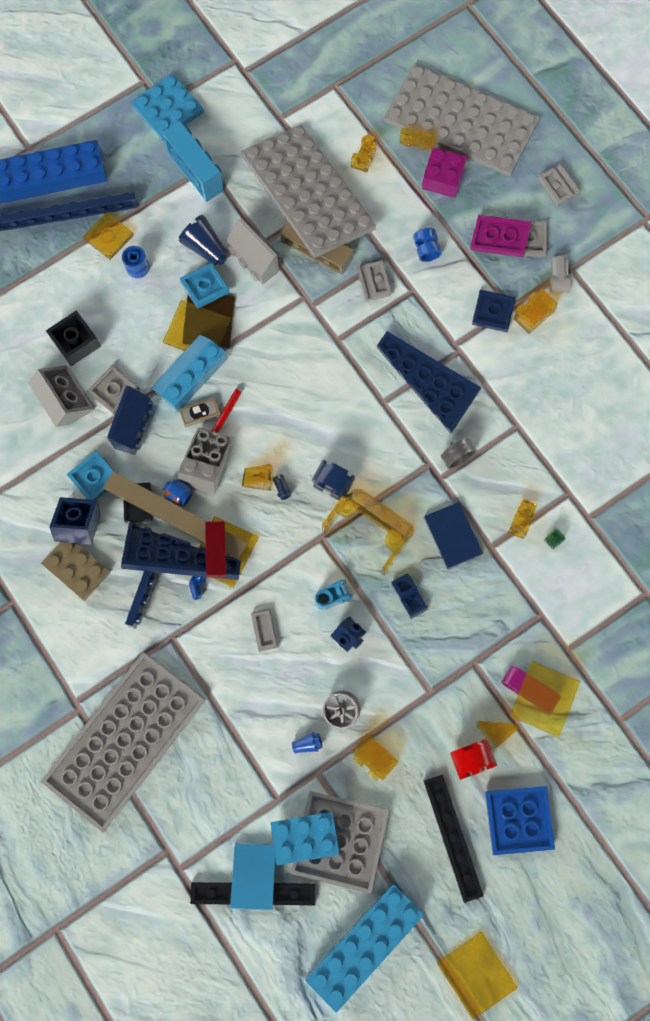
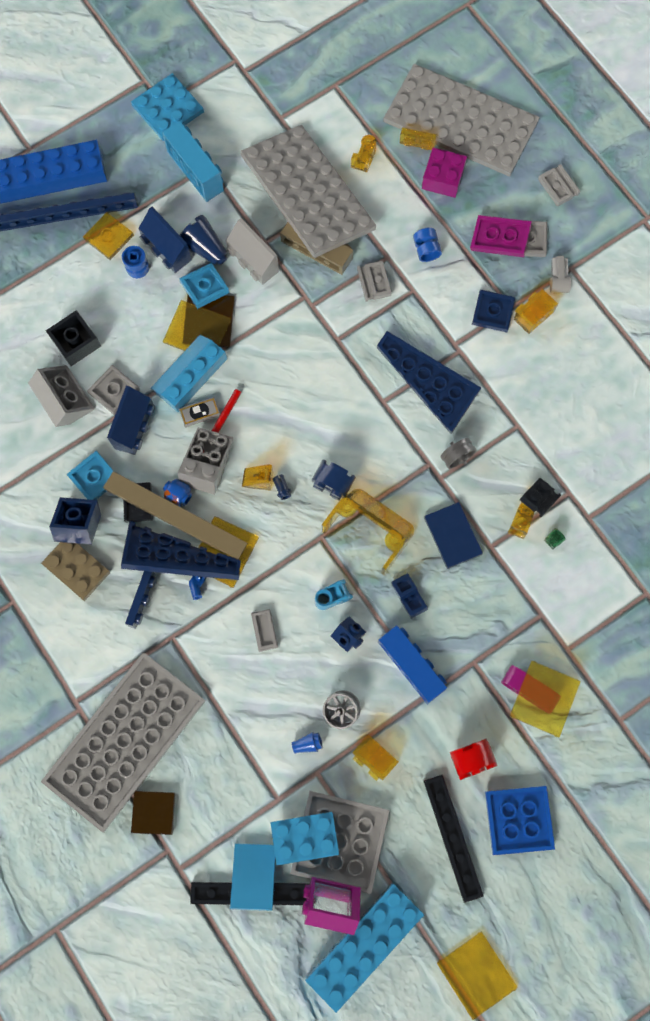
dark red tile [205,521,226,578] -> none
clear yellow slope [476,720,519,748] -> none
none -> dark brown tile [131,791,175,835]
none -> dark blue slope [138,206,192,273]
none -> magenta window [302,877,361,935]
none -> blue brick [378,625,447,705]
none -> black plate [520,478,561,518]

